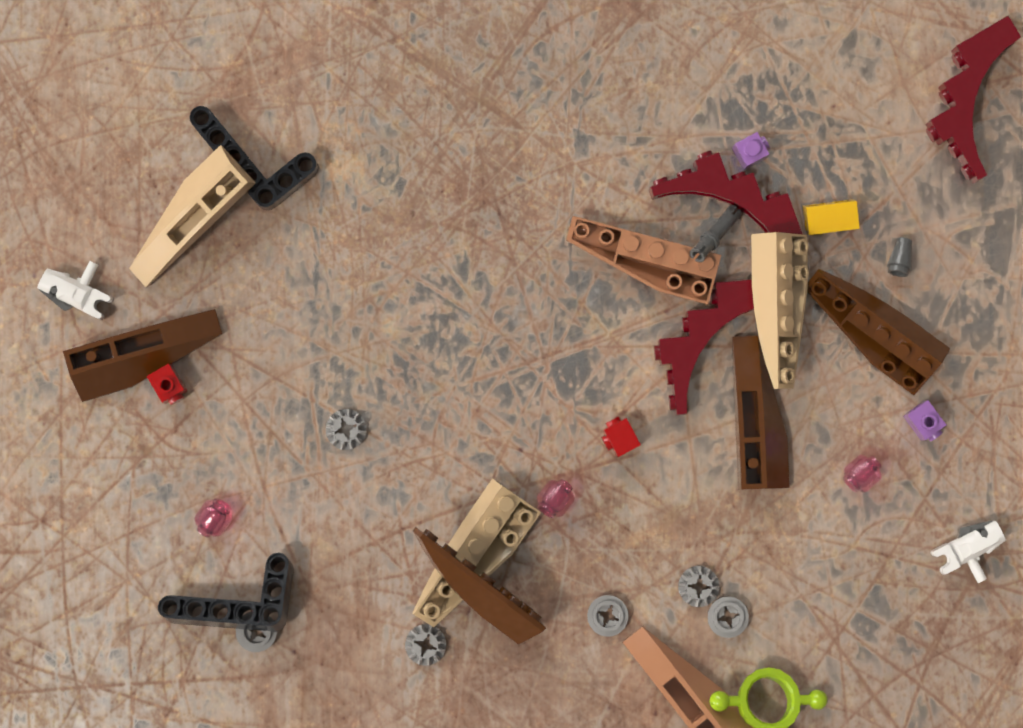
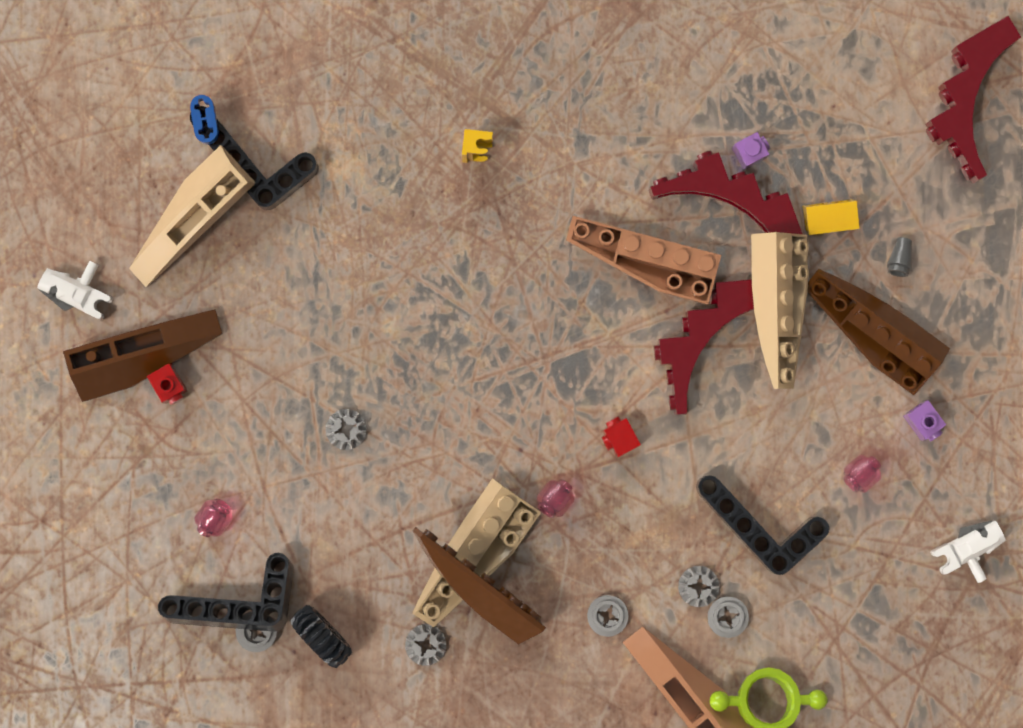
dark grey pin [690,205,742,262] -> none
reddish brown wedge [732,336,790,490] -> none
none -> blue beam [190,95,219,145]
none -> black gear [291,605,352,668]
none -> yellow hinge [462,129,493,163]
none -> black beam [696,475,829,575]

